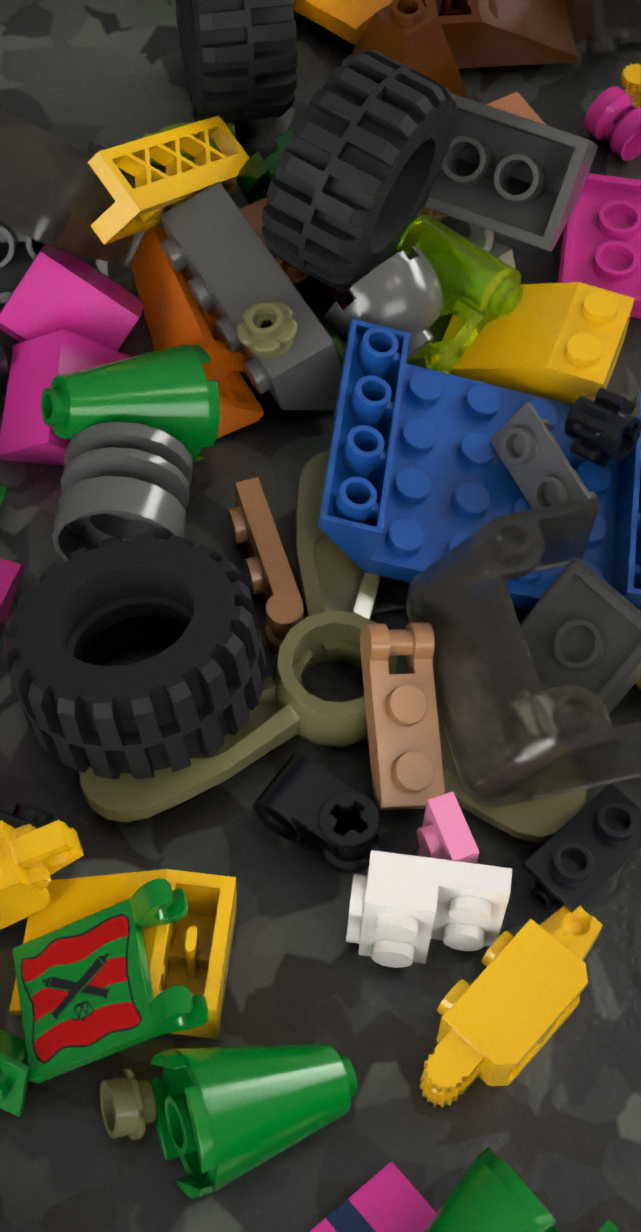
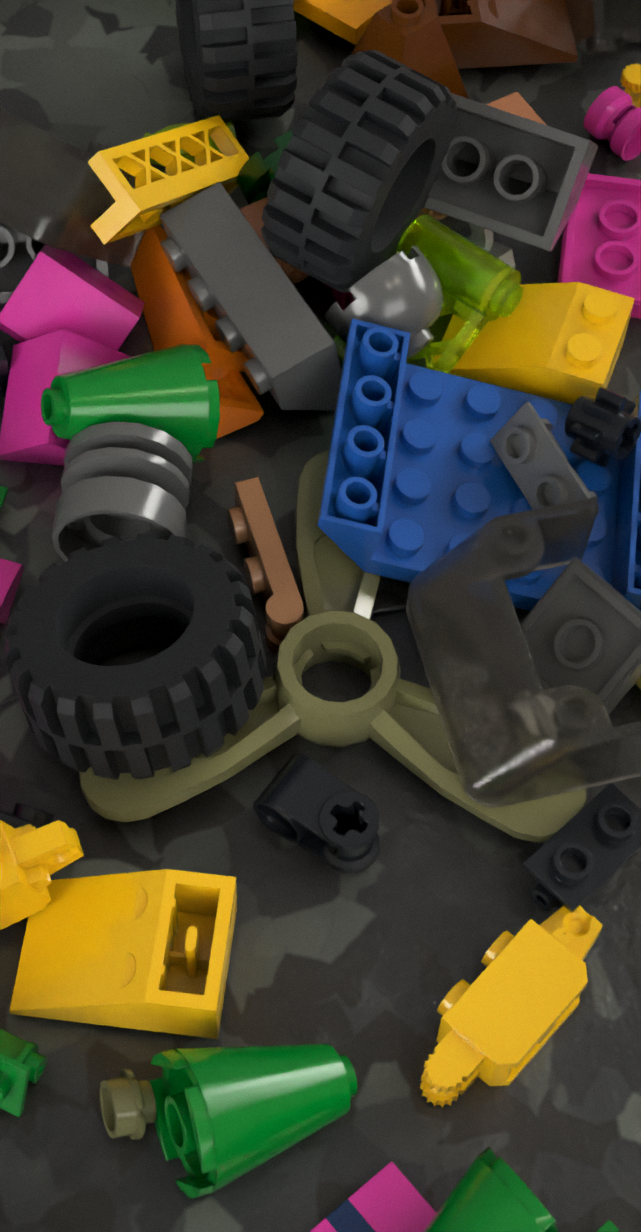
green flag [13,879,208,1084] -> none
olive plate [237,301,297,359] -> none
white plate [346,850,512,968] -> none
medium nougat plate [360,622,445,811] -> none
bright pink plate [417,792,479,864] -> none

